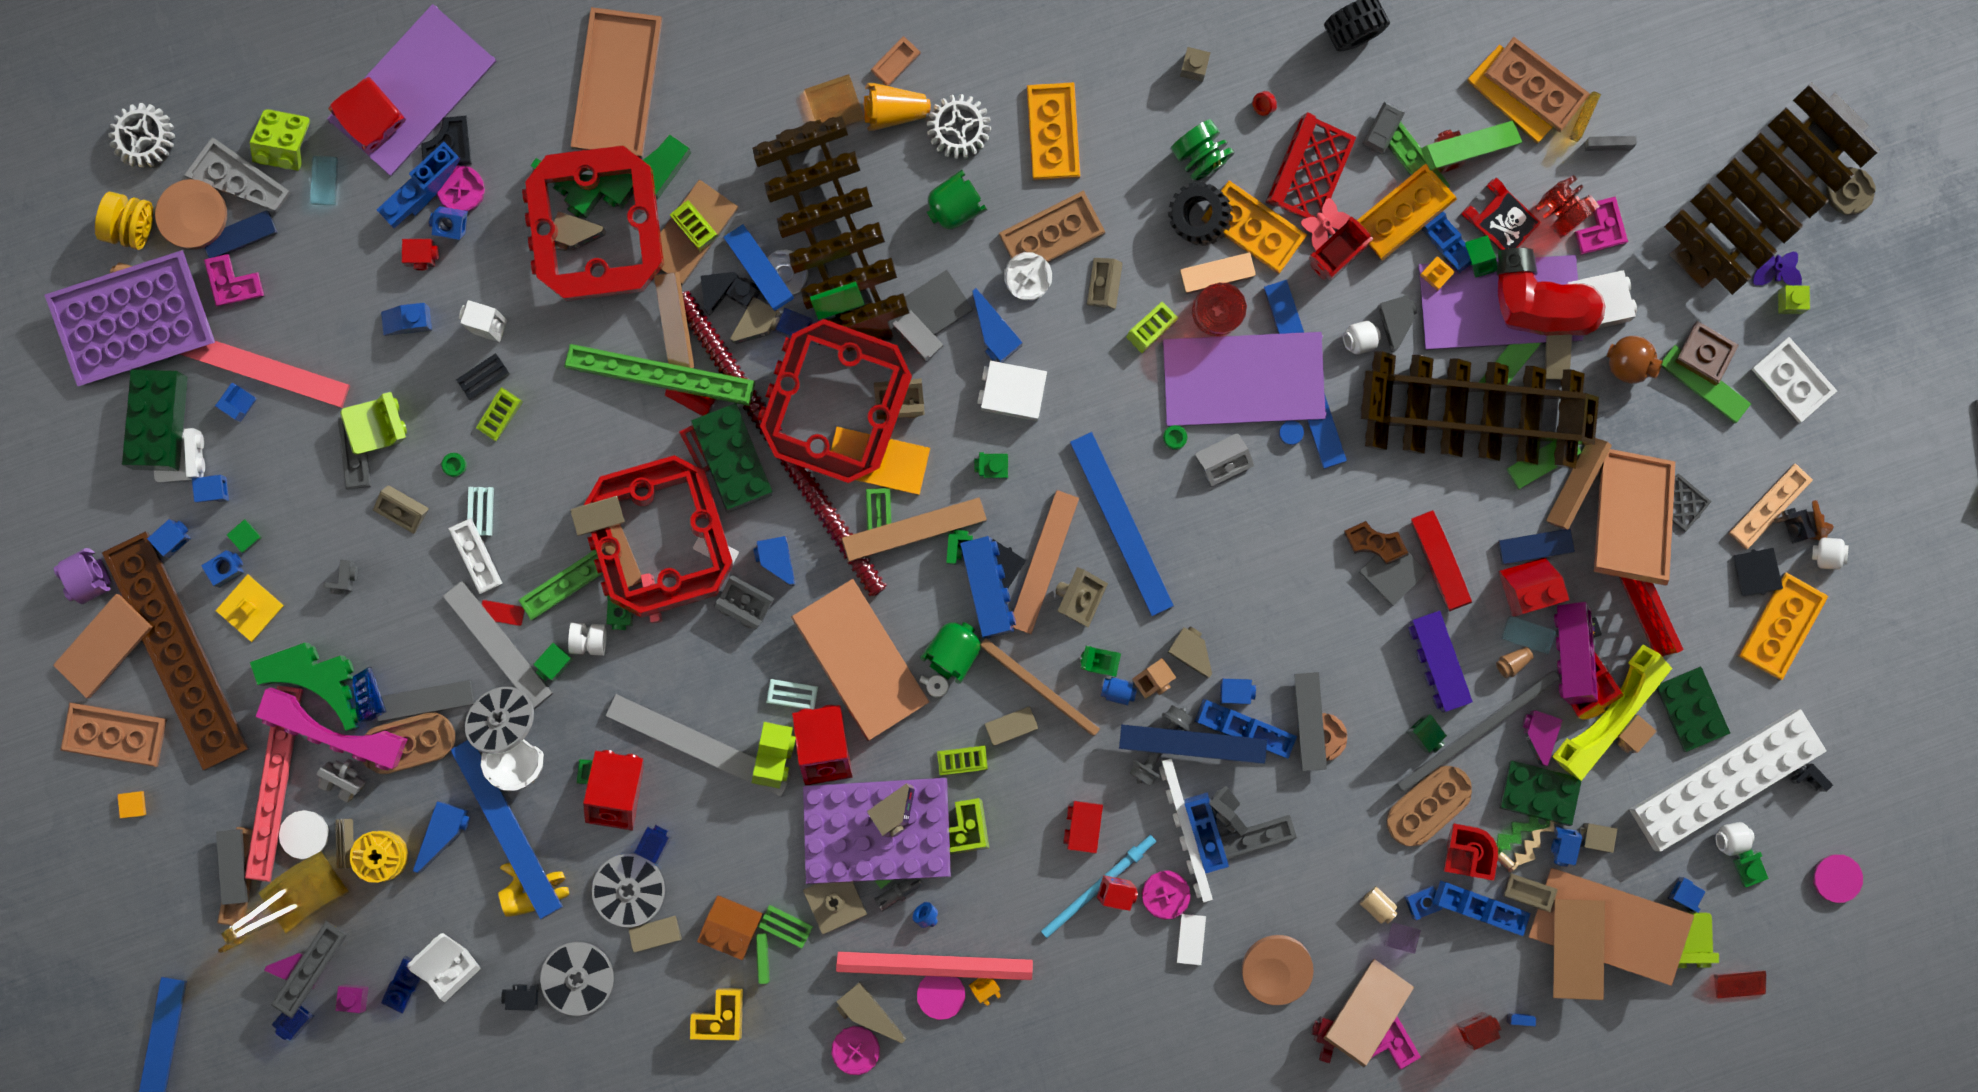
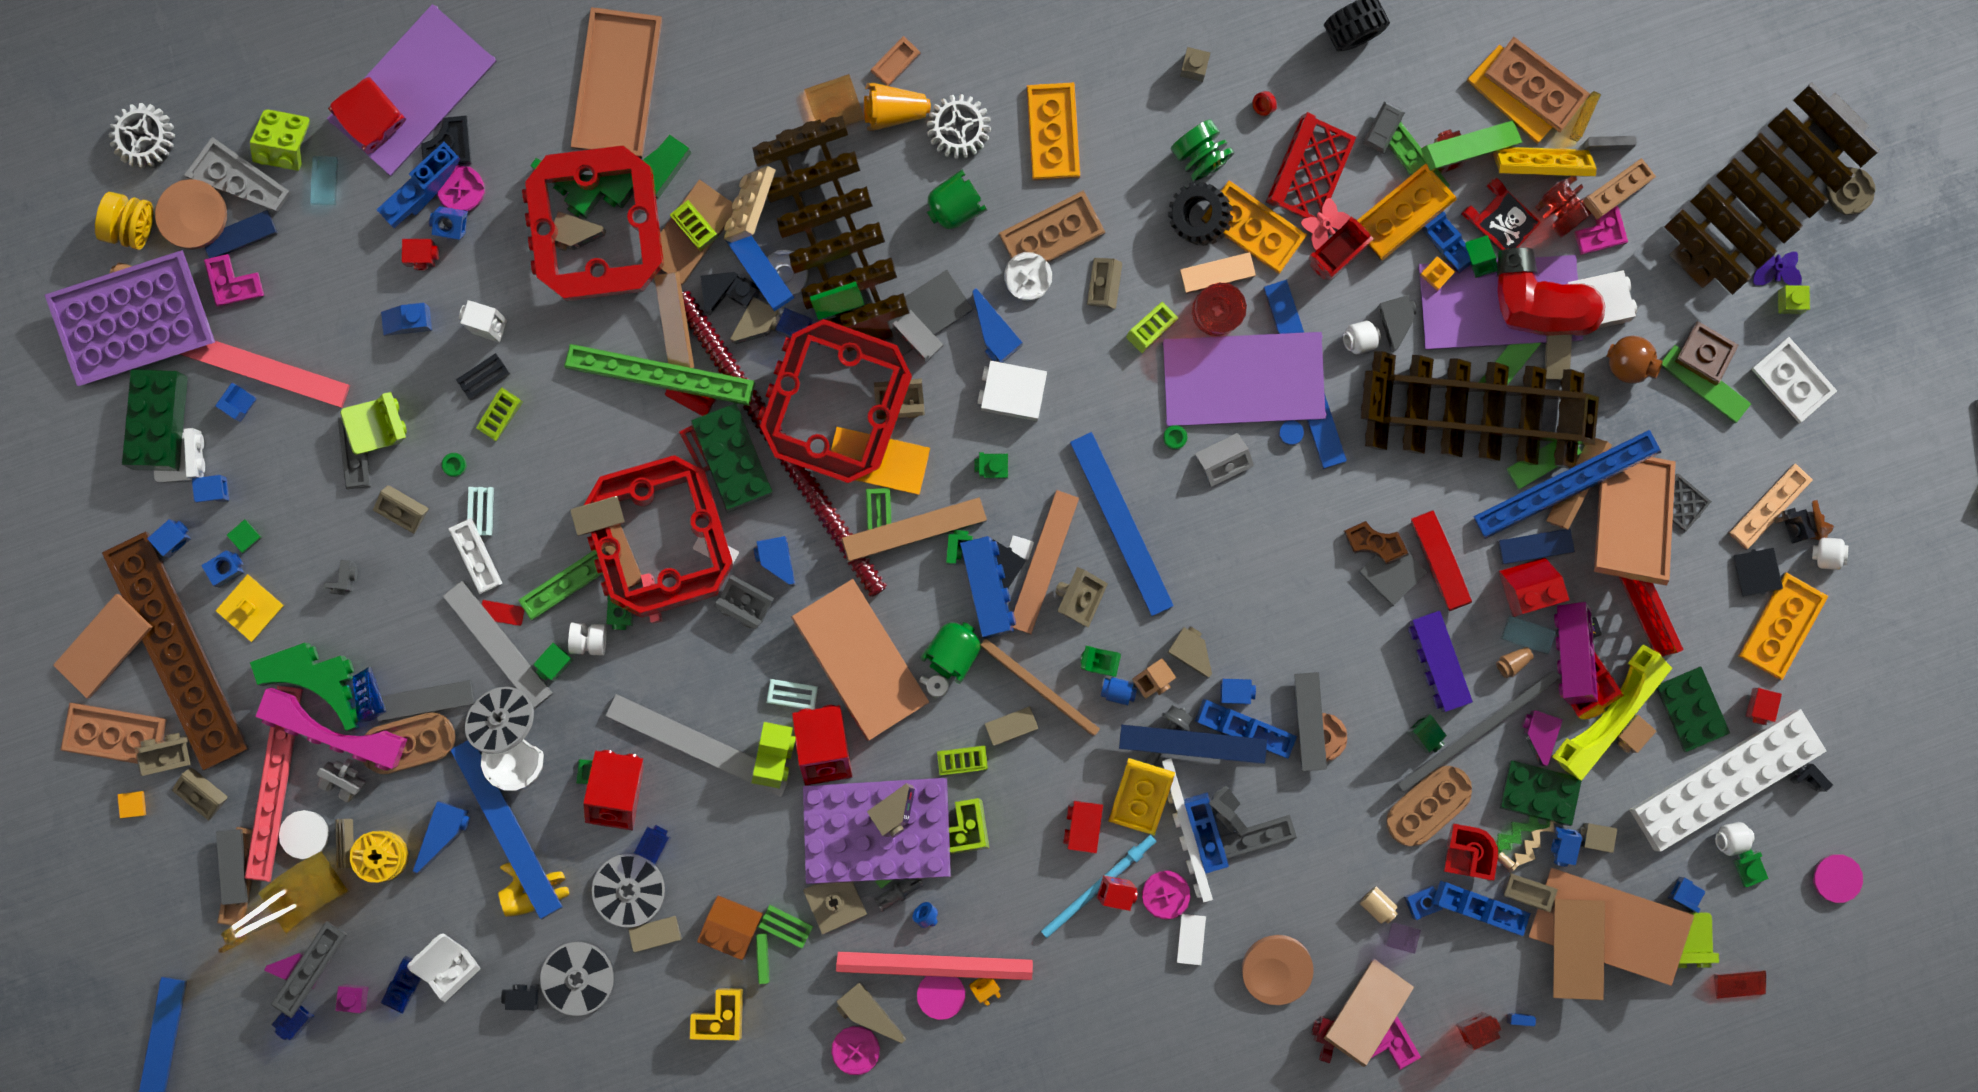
medium lavender brick [54,548,111,604] -> none
none -> dark tan bracket [134,733,191,776]
none -> dark tan slope [172,768,228,820]
none -> tan plate [723,166,776,243]
none -> white sticker [1009,536,1034,560]
none -> yellow tile [1108,758,1175,836]
none -> blue tile [1473,430,1661,539]
none -> yellow tile [1493,147,1597,176]
none -> medium nougat tile [1582,158,1656,220]
none -> red brick [1746,688,1782,726]

